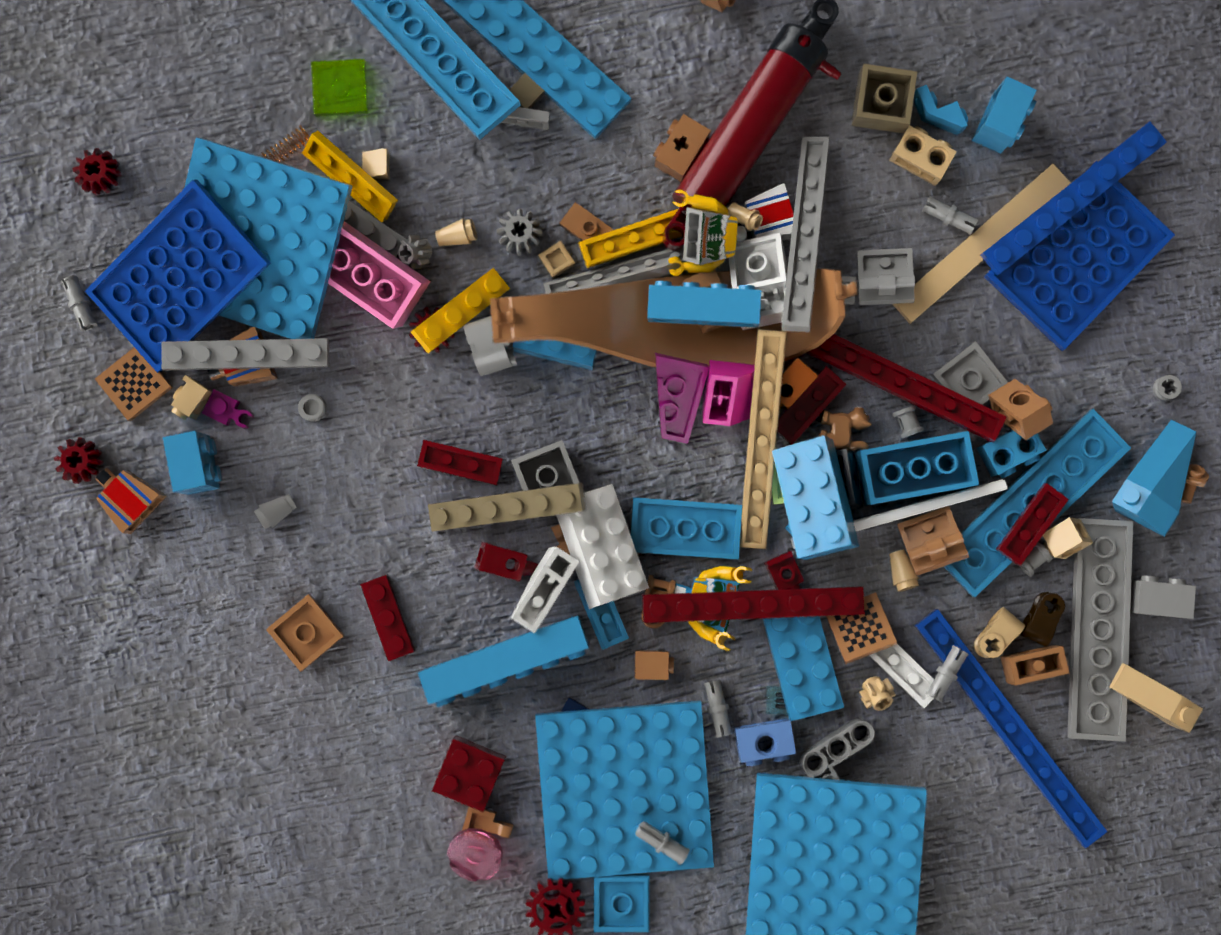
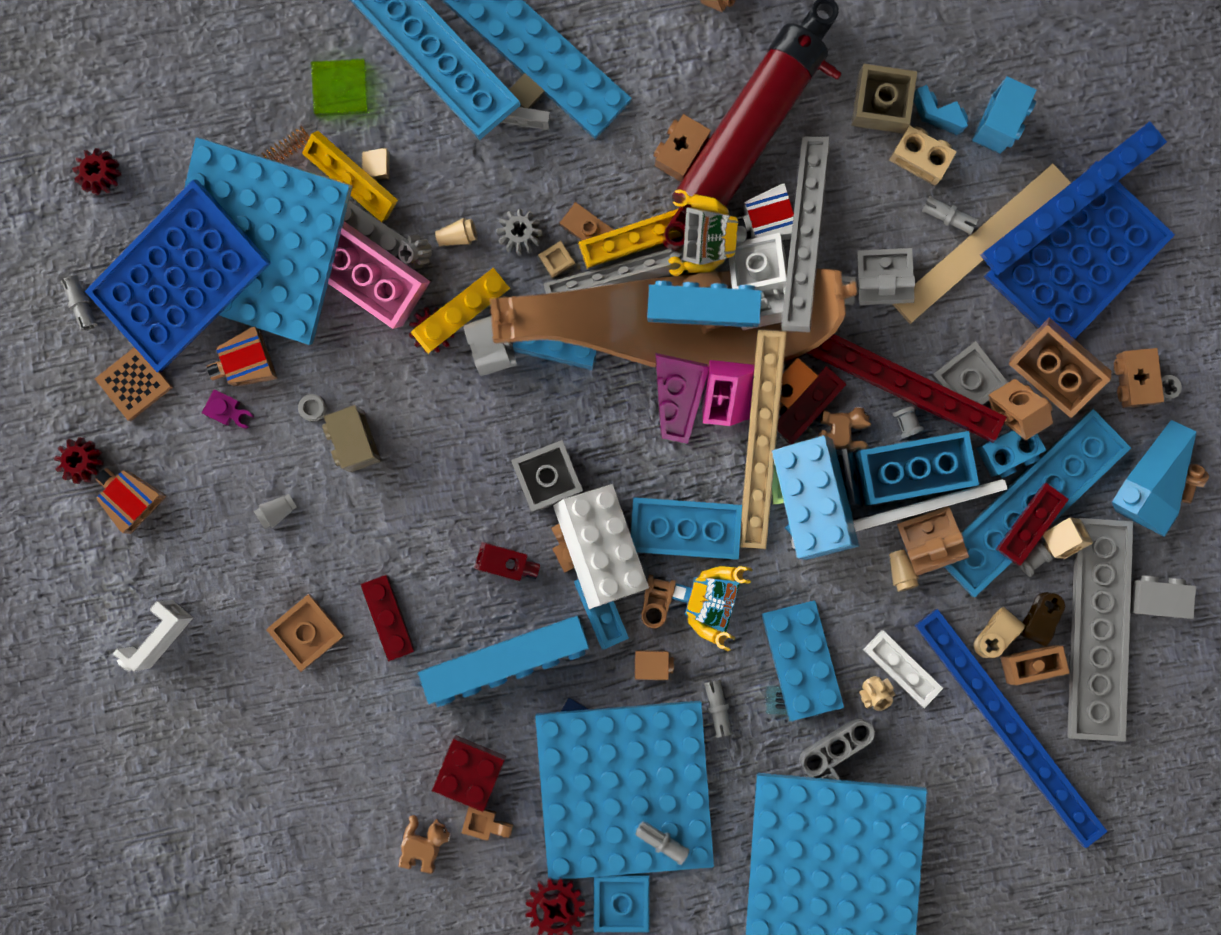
light grey plate [162,338,329,371] -> none
dark azure brick [162,431,222,495] -> none
tan brick [171,375,212,420] -> none
dark red plate [417,440,504,486] -> none
dark tan plate [428,483,586,532] -> none
clear pink tile [447,828,503,882] -> none
white slope [511,547,579,633] -> none
dark red plate [642,586,865,623] -> none
tan pin [728,202,763,231] -> none
medium blue brick [733,718,796,766] -> none
dark red brick [764,551,804,590] -> none
medium nougat tile [826,592,897,664] -> none
light grey pin [926,645,969,702] -> none
tan slope [1109,663,1203,733] -> none
none -> white panel [113,600,193,671]
none -> dark tan brick [322,405,382,472]
none -> medium nougat animal [398,815,451,874]
none -> medium nougat brick [1009,317,1112,418]
none -> medium nougat brick [1114,348,1164,408]

